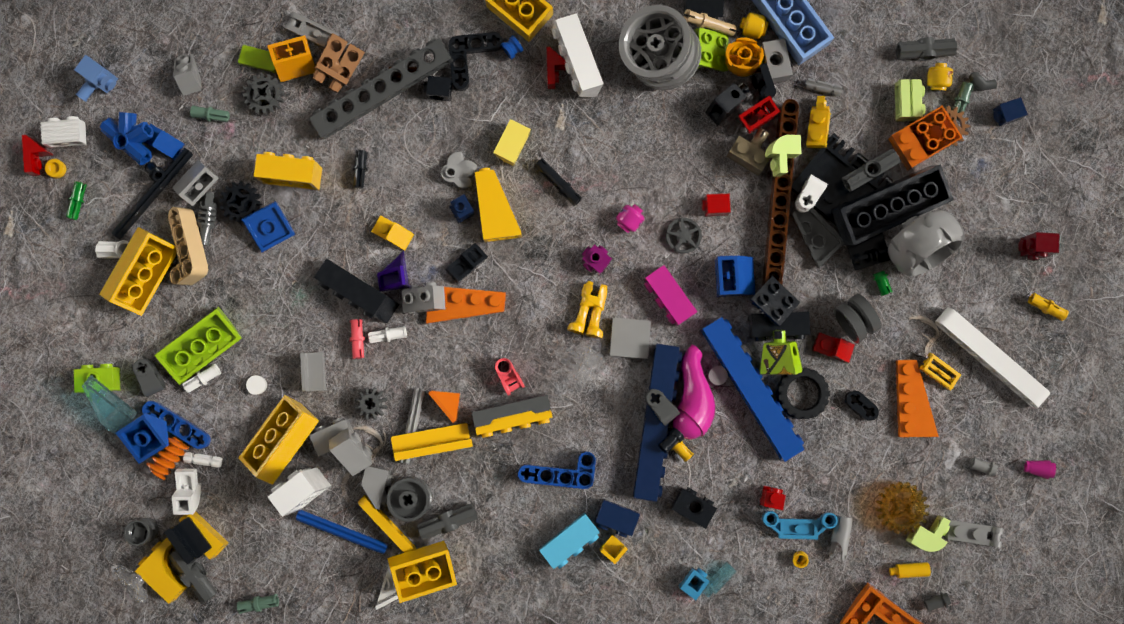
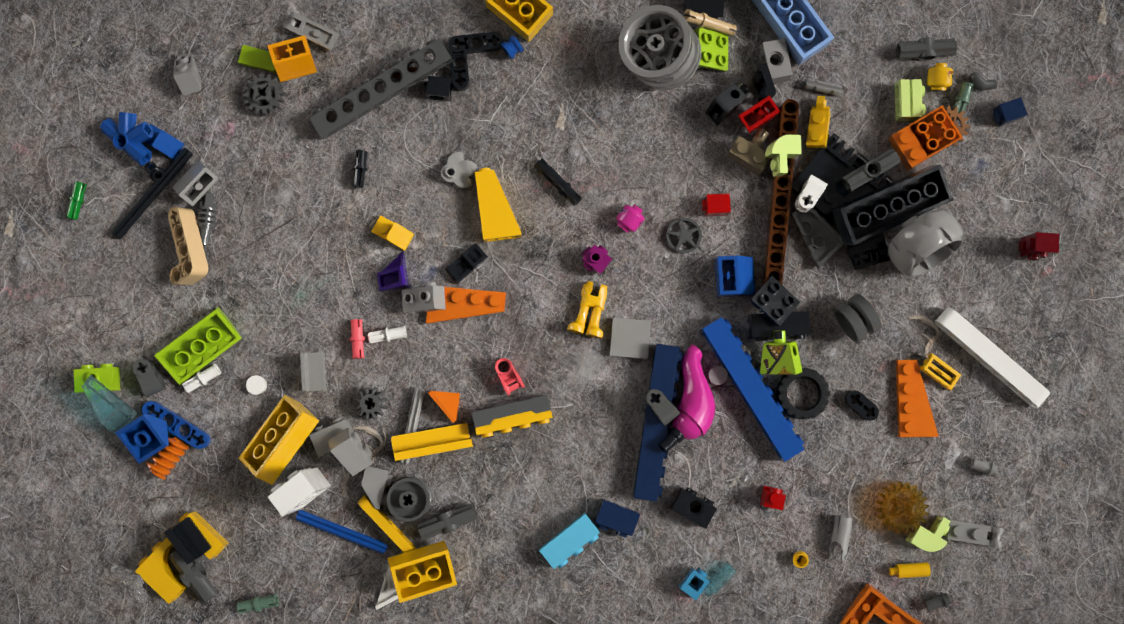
red slope [22,135,53,176] -> none
white brick [40,116,86,148] -> none
yellow tile [45,159,66,179] -> none
medium blue brick [74,55,118,102] -> none
white piece [95,240,129,259] -> none
yellow brick [99,227,177,316] -> none
dark grey wheel [124,518,159,546] -> none
white brick [172,469,201,515] -> none
white axle [183,452,222,468] -> none
sand green axle [190,105,230,122] -> none
black gear [219,181,262,223] -> none
blue tile [242,201,295,253] -> none
yellow brick [254,152,322,190] -> none
medium nougat hips [312,33,365,93] -> none
black wedge [314,258,399,323] -> none
dark blue window [449,194,475,223] -> none
light yellow brick [493,119,531,166] -> none
blue beam [518,451,596,489] -> none
red slope [546,47,566,89] -> none
white slope [552,13,604,97] -> none
yellow panel [599,534,628,564] -> none
dark pink brick [644,265,697,326] -> none
yellow pin [671,442,694,462] -> none
light orange cylinder [725,37,764,77] -> none
yellow head [739,12,769,40] -> none
dark azure plate [762,511,838,539] -> none
red slope [812,332,855,363] -> none
green pin [873,271,893,296] -> none
dark pink cone [1024,460,1056,479] -> none
yellow pin [1028,293,1069,321] -> none

